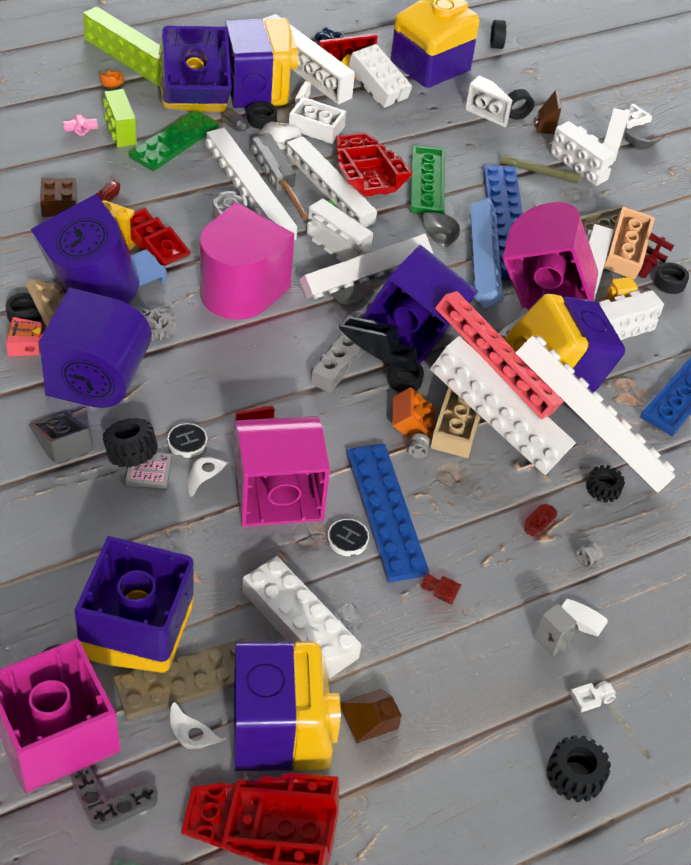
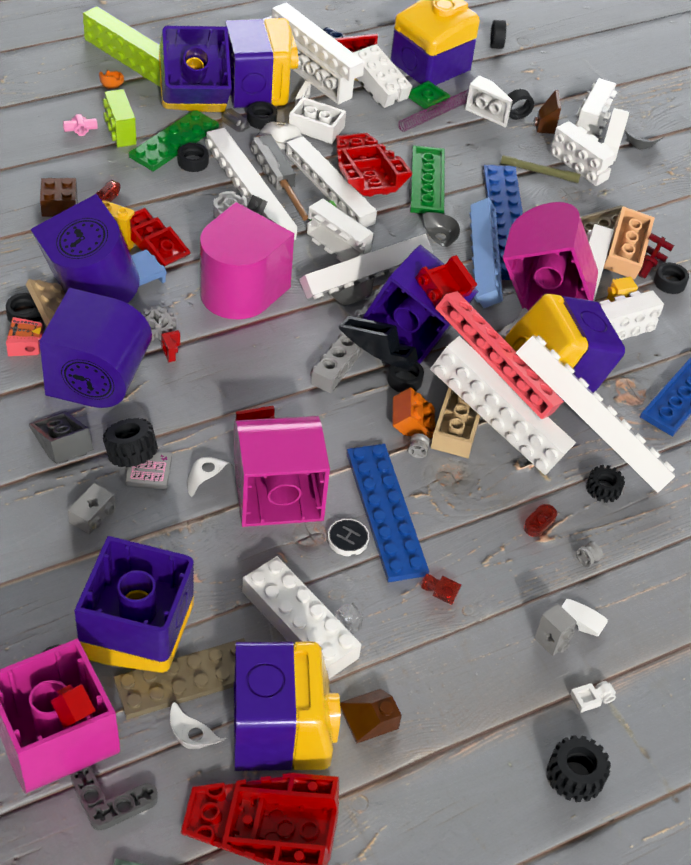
tile [167,423,207,458] -> none
white wing [625,104,652,129] -> none
none -> red brick [51,684,96,728]
none -> light grey brick [68,483,116,534]
none -> red bracket [161,330,180,363]
none -> black tyre [177,143,209,172]
none -> dark grey plate [247,195,268,216]
none -> white brick [271,3,364,81]
none -> magenta piece [398,90,469,132]
none -> green plate [408,81,450,111]
none -> red panel [415,255,478,307]
none -> white piece [575,78,617,136]

